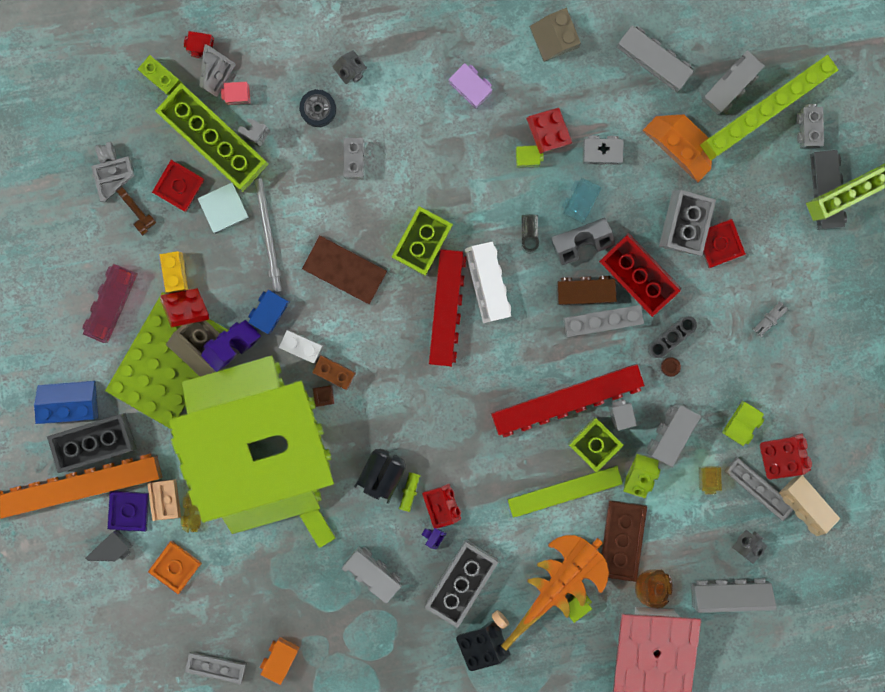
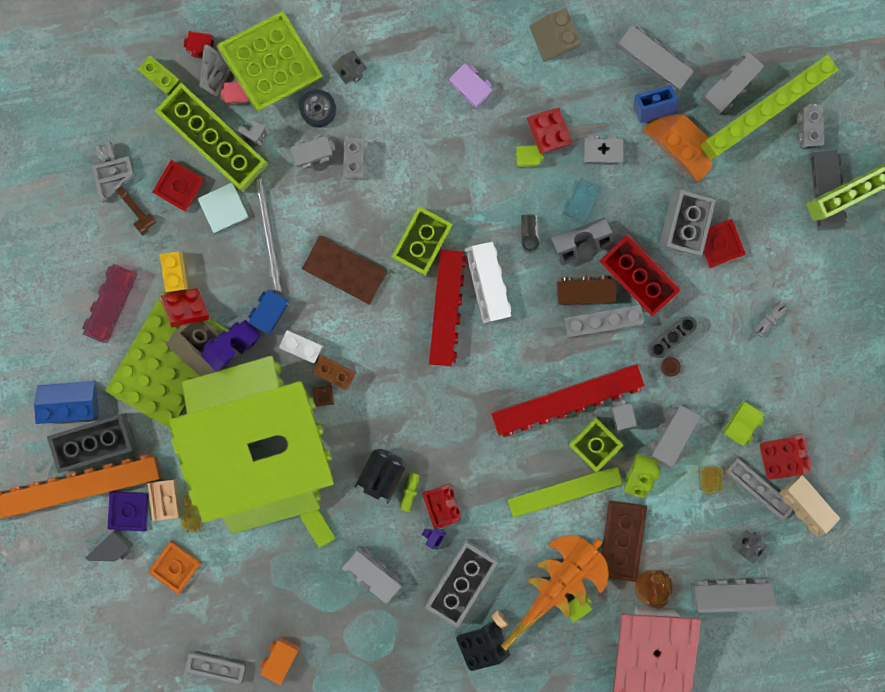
none -> lime plate [217,11,323,113]
none -> light grey brick [290,134,336,169]
none -> blue brick [634,85,678,123]

